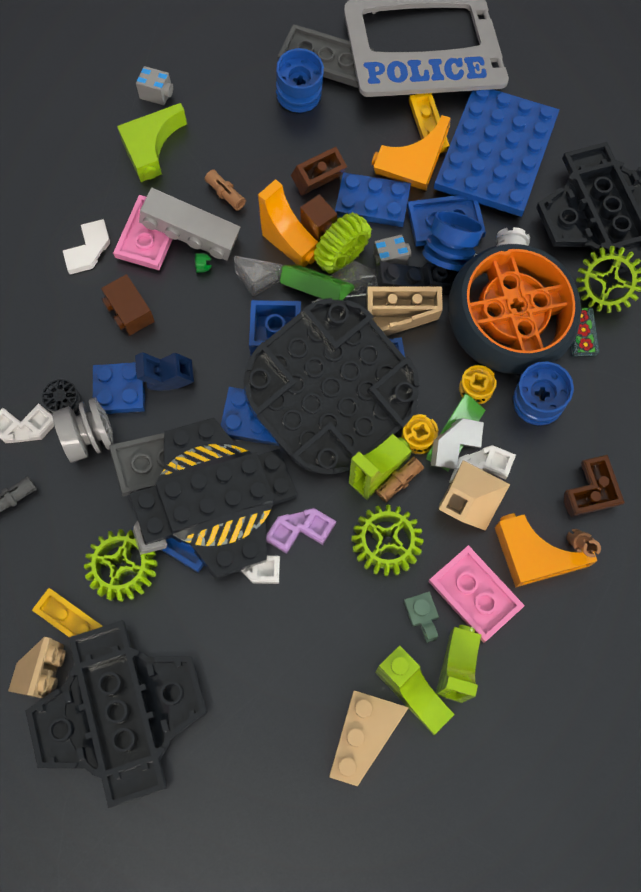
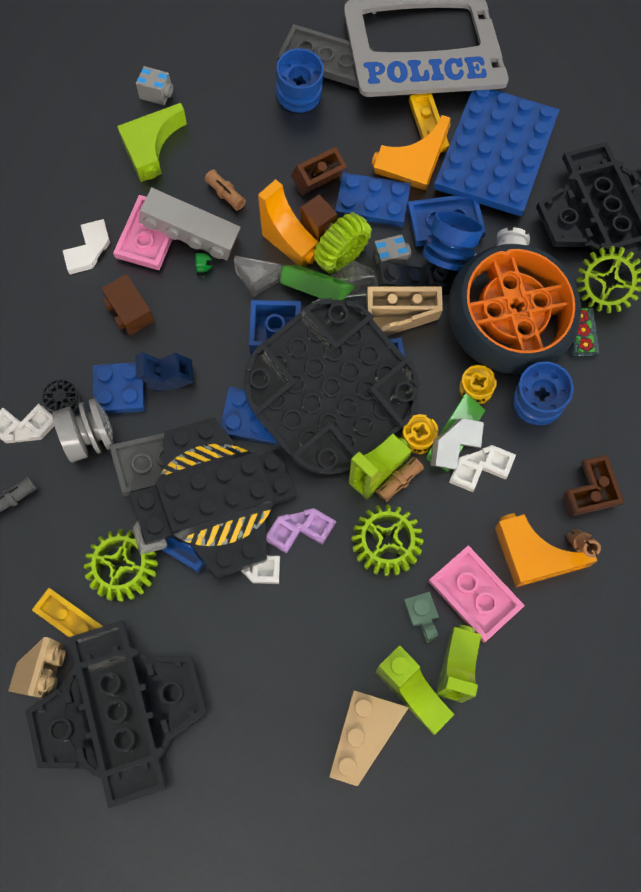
tan slope [439,460,510,531] -> none

